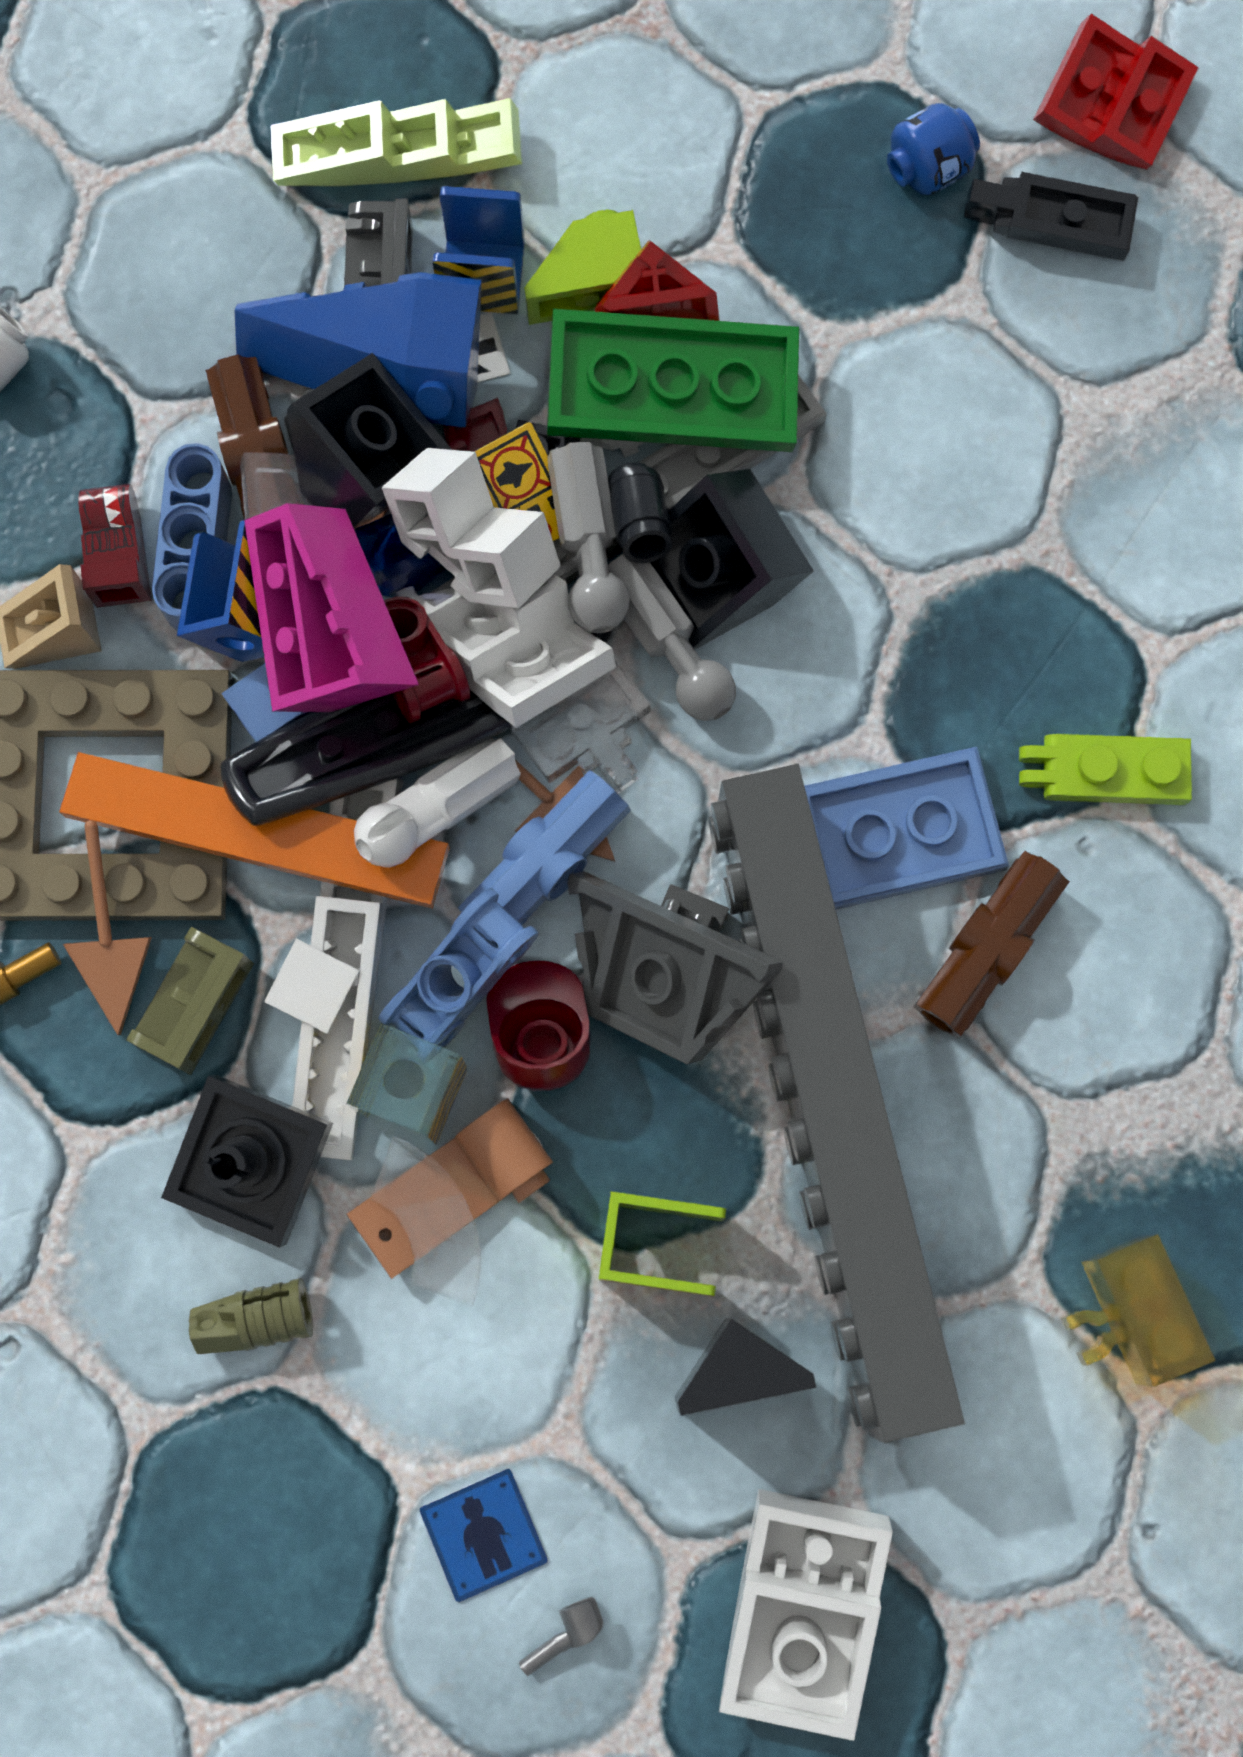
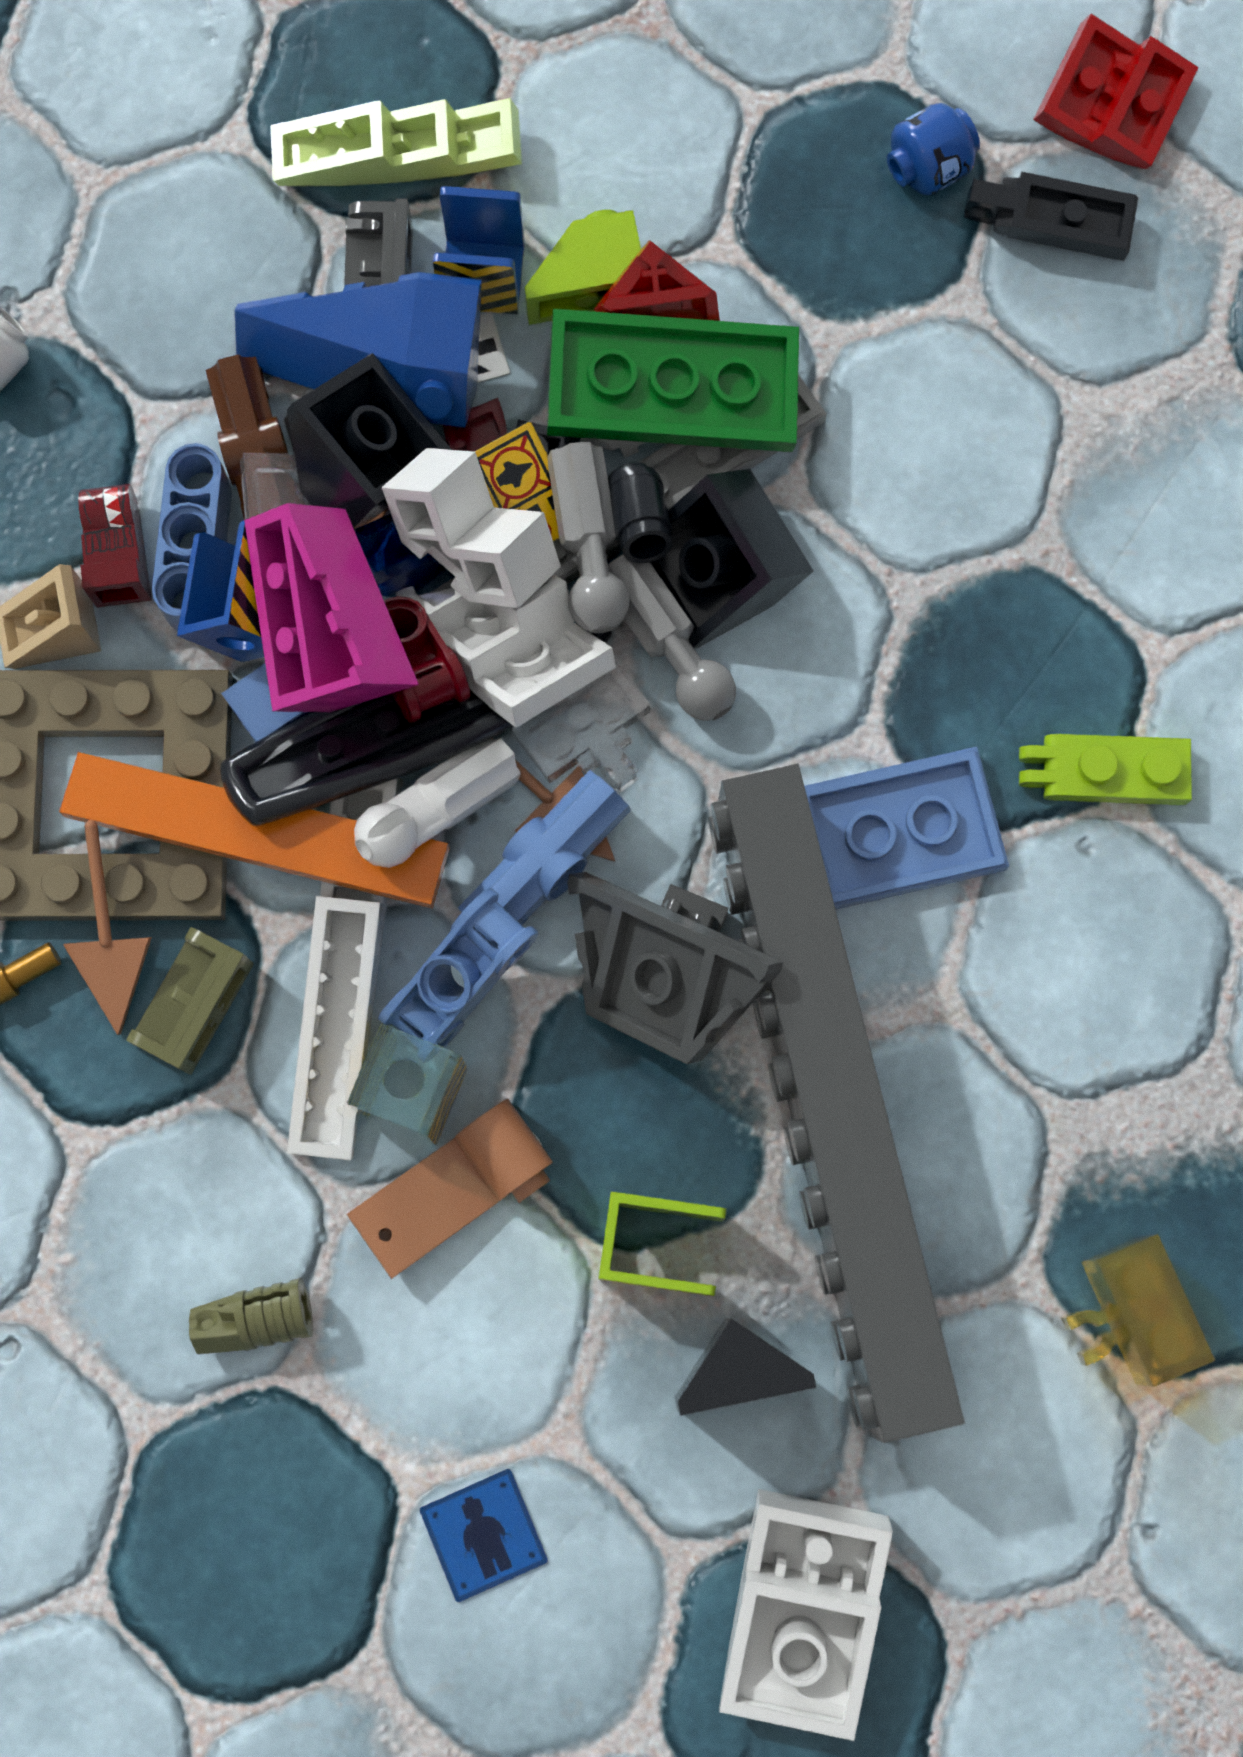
black plate [161,1075,333,1248] -> none
white sticker [264,938,359,1034] -> none
clear tile [370,1136,481,1306] -> none
dark red cap [486,960,591,1091] -> none
flat silver hand [519,1597,603,1676] -> none
reddish brown piece [913,851,1070,1039] -> none

